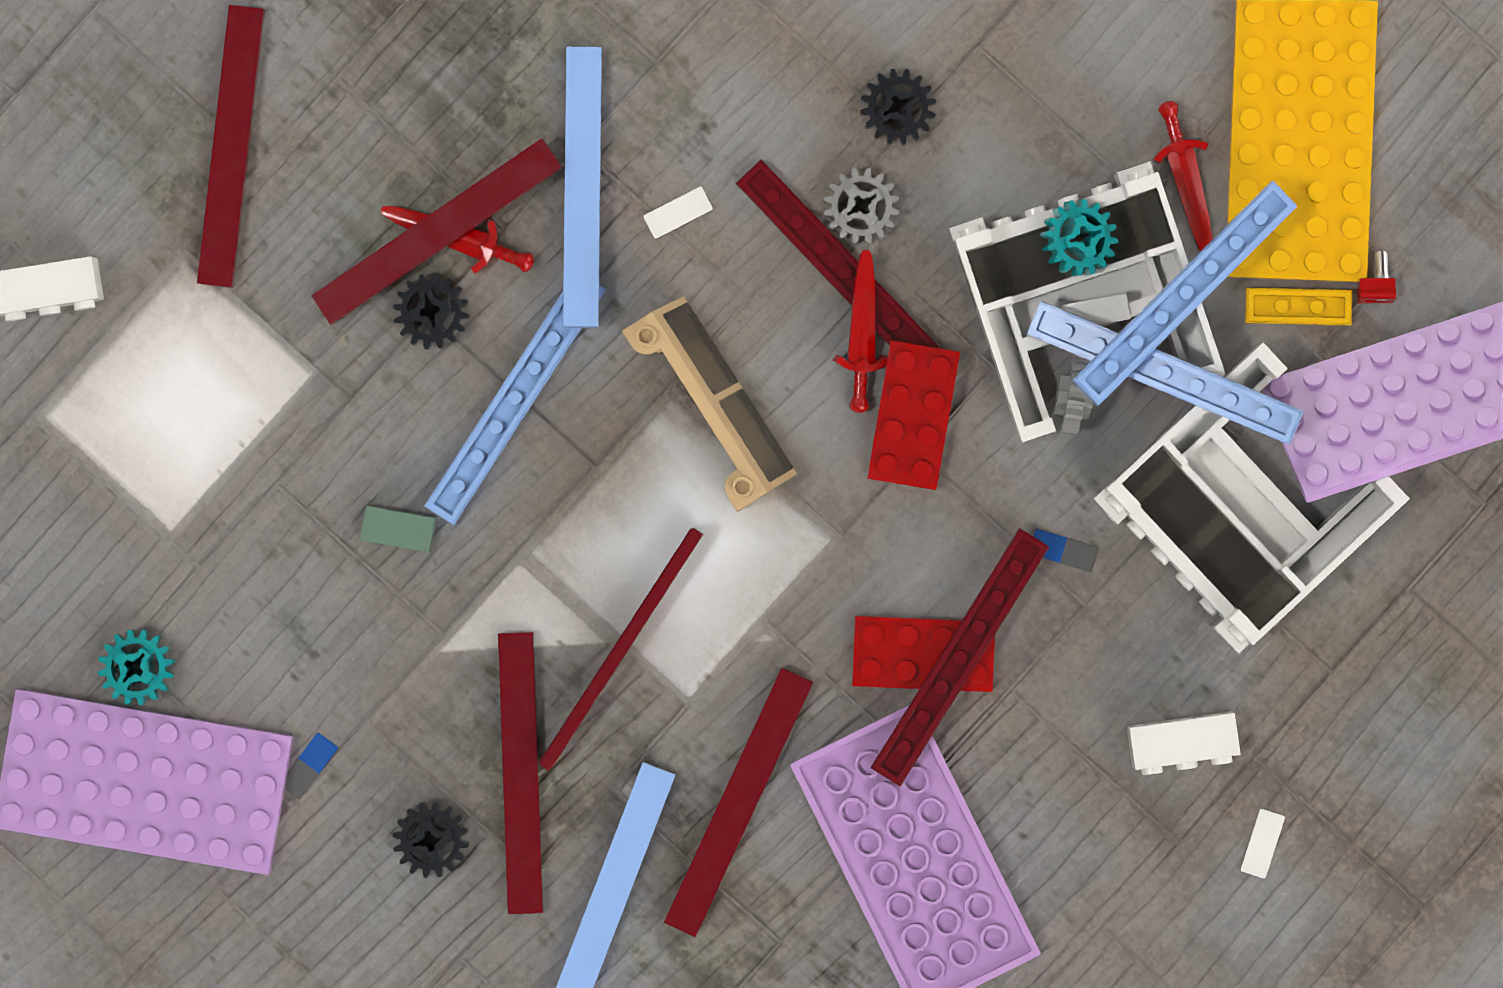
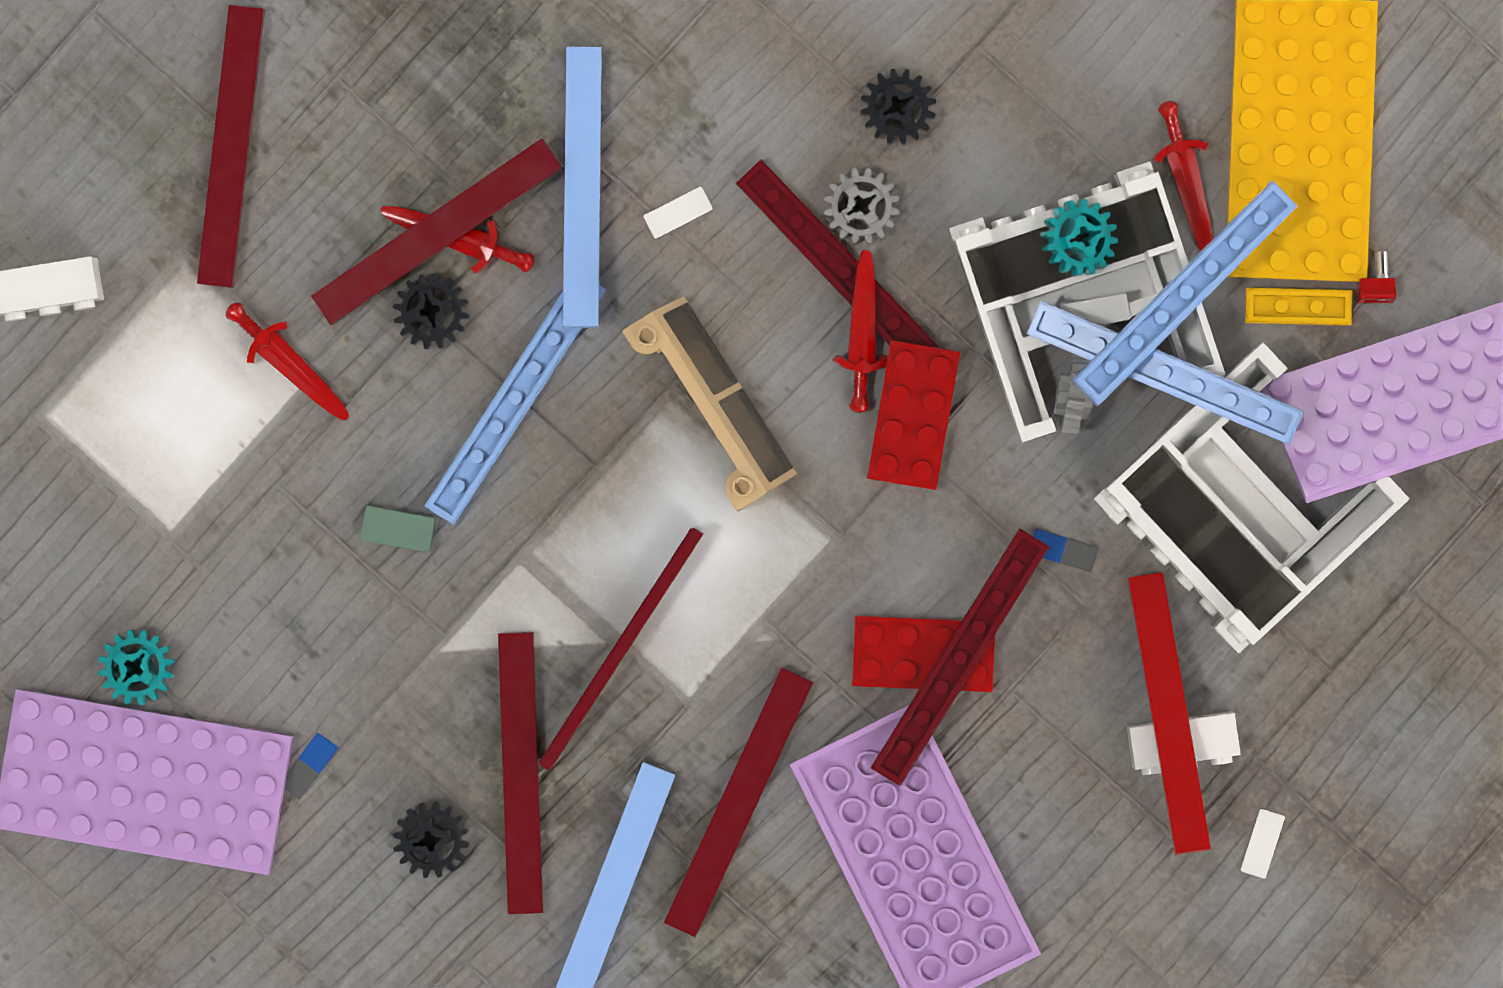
none -> red sword [225,302,349,421]
none -> red tile [1128,572,1211,856]

